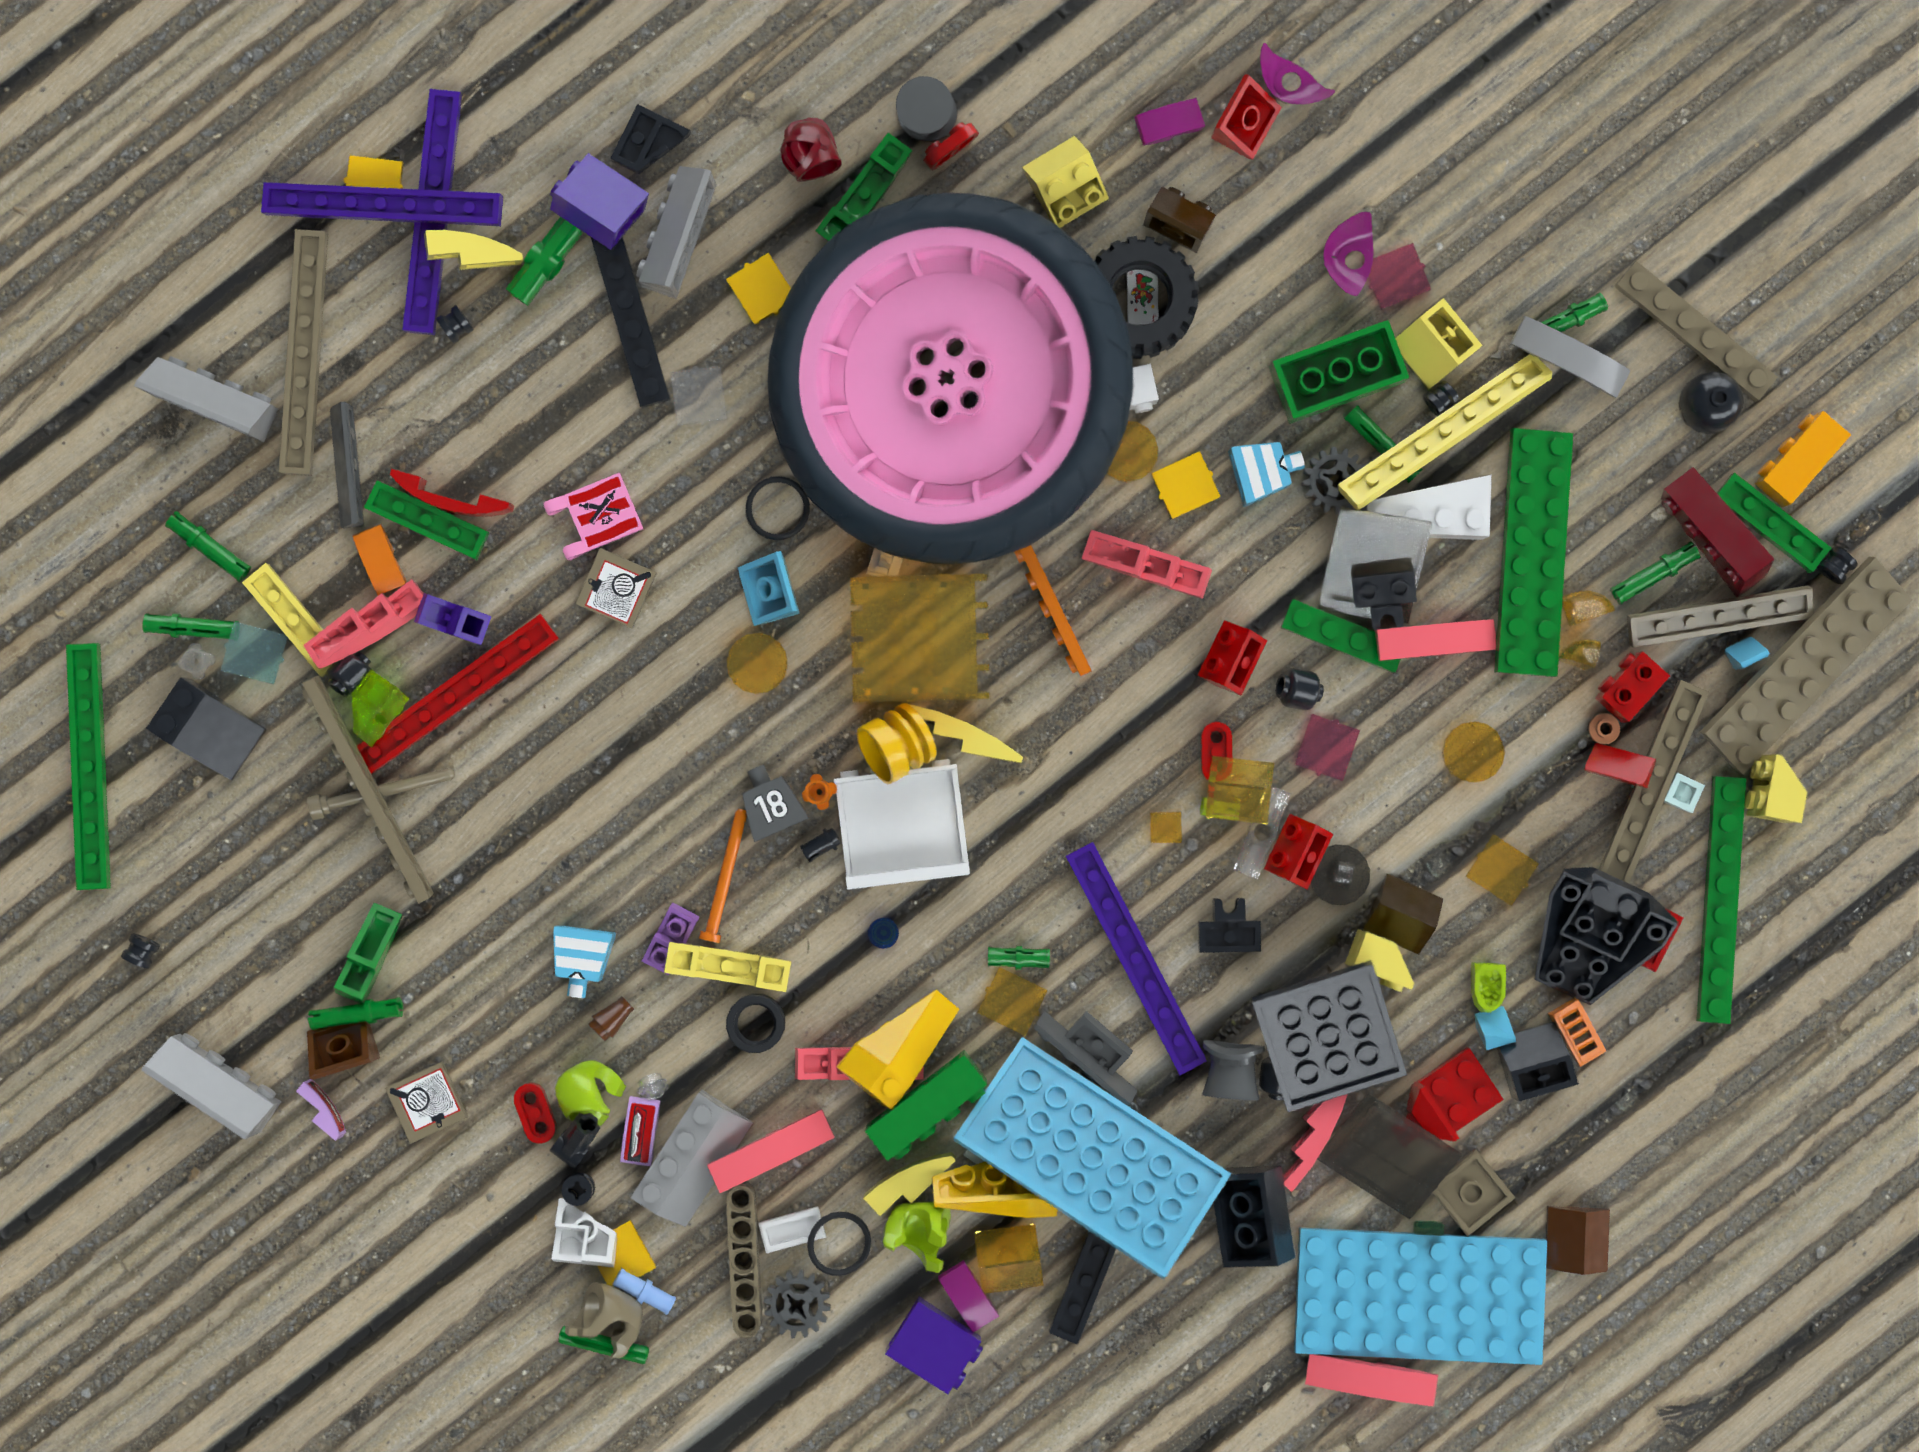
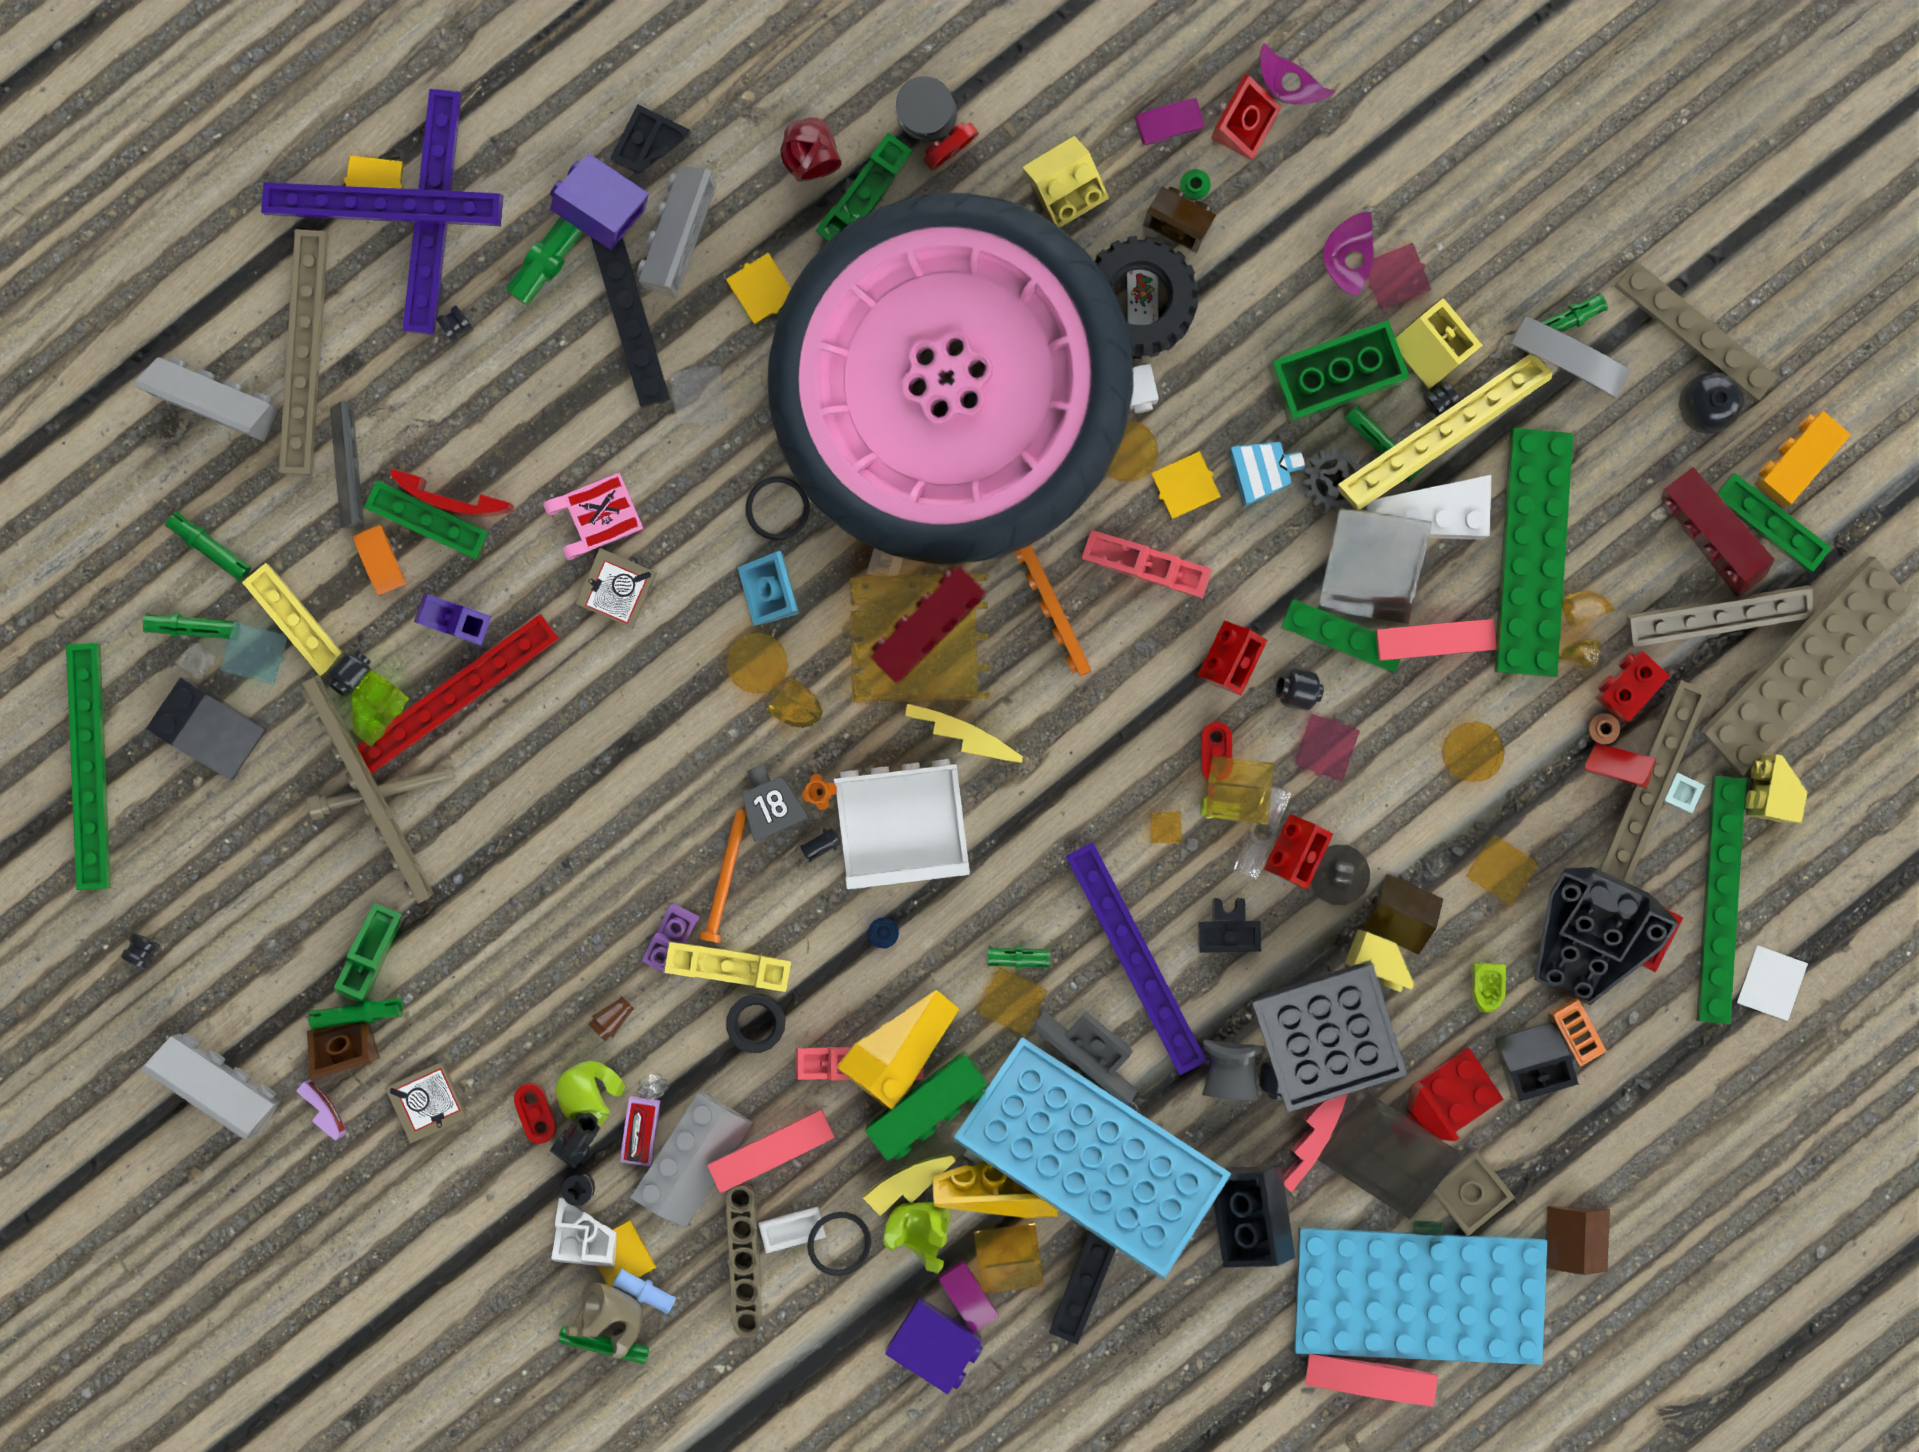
coral slope [303,579,423,669] -> none
light yellow slope [424,230,523,270] -> none
torso [553,925,616,998] -> none
dark grey gear [764,1269,831,1339] -> none
yellow wheel [856,703,937,785] -> none
black plate [1352,569,1417,630] -> none
medium azure slope [1474,1006,1516,1050] -> none
green pin [1610,541,1701,605] -> none
medium azure slope [1725,637,1770,670] -> none
black wheel [1817,546,1858,585] -> none
none -> clear yellow brick [766,677,823,728]
none -> dark red wedge [870,565,987,685]
none -> green plate [1180,169,1211,200]
none -> white sticker [1737,945,1808,1021]

